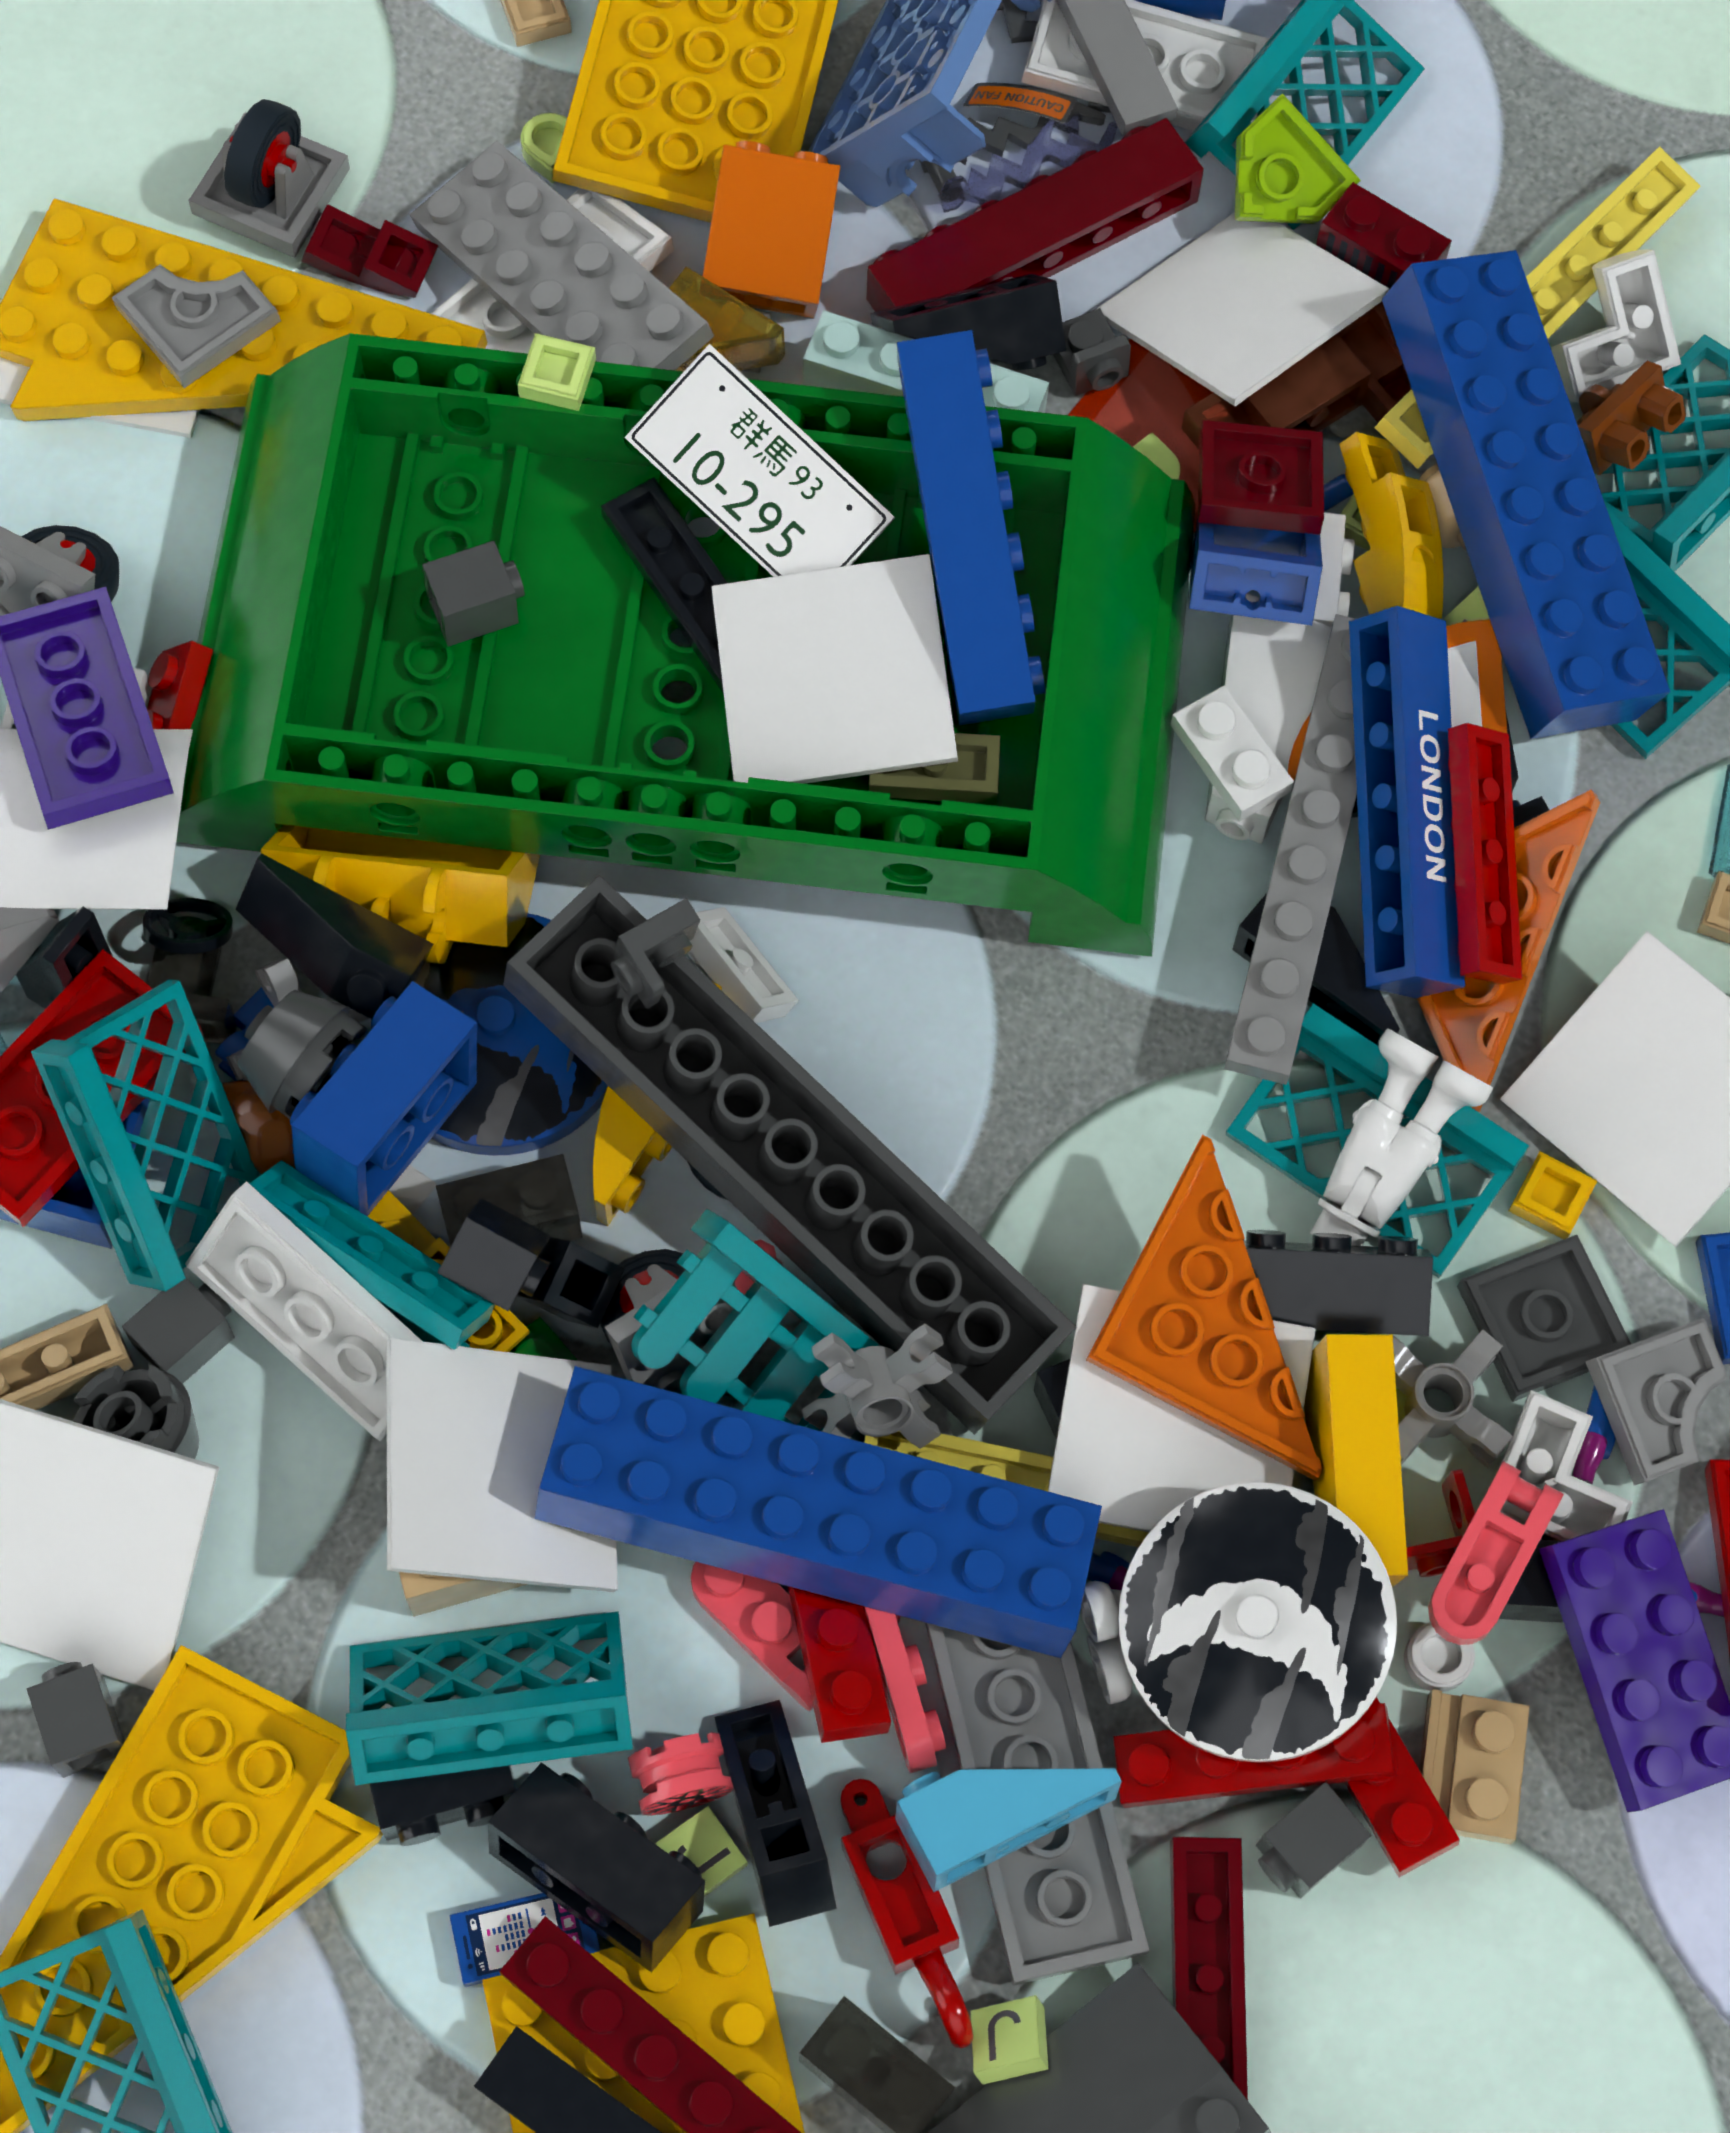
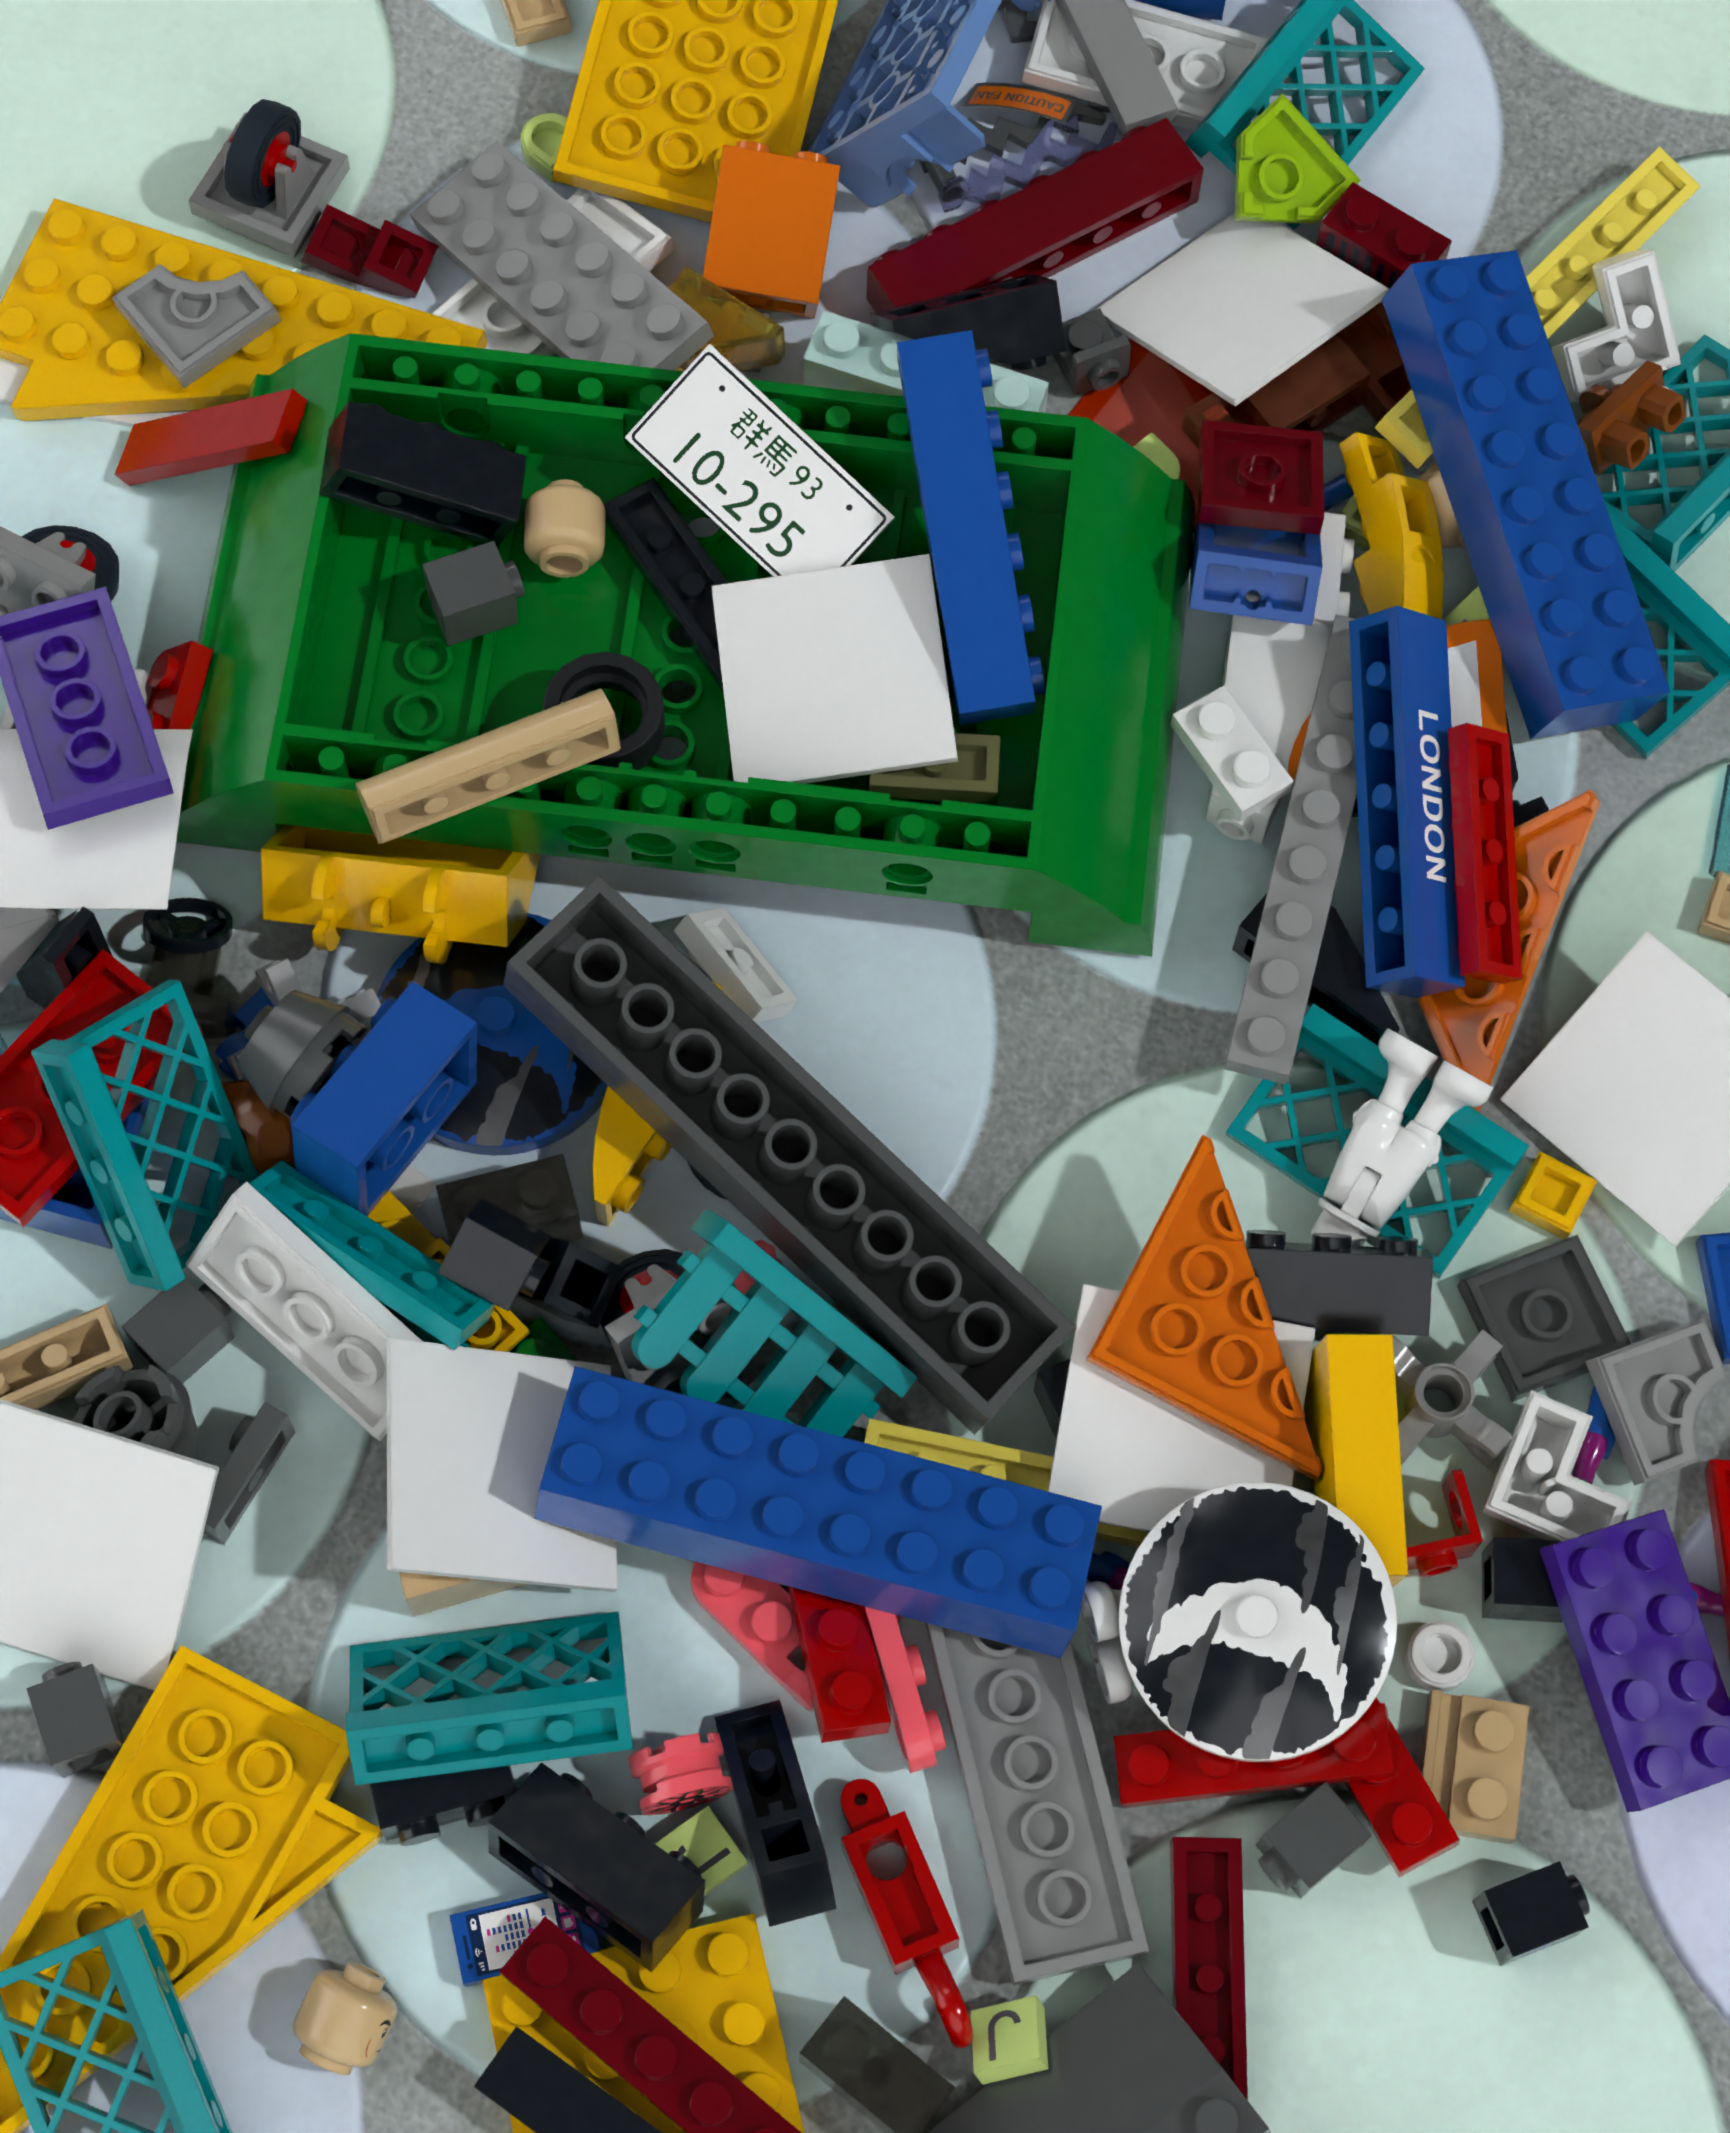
black slope [235,853,434,1020] -> none
yellowish green tile [518,333,596,411] -> none
dark grey bracket [611,898,700,1008] -> none
light grey pin [802,1323,953,1449] -> none
medium azure slope [895,1768,1122,1892] -> none
coral plate [1428,1461,1564,1645] -> none
none -> red tile [114,388,308,486]
none -> dark grey plate [203,1402,295,1545]
none -> tan head [293,1961,397,2075]
none -> black brick [319,401,527,546]
none -> tan brick [355,688,621,844]
none -> tan head [524,479,605,578]
none -> black tyre [542,652,665,770]
none -> black brick [1472,1861,1590,1966]

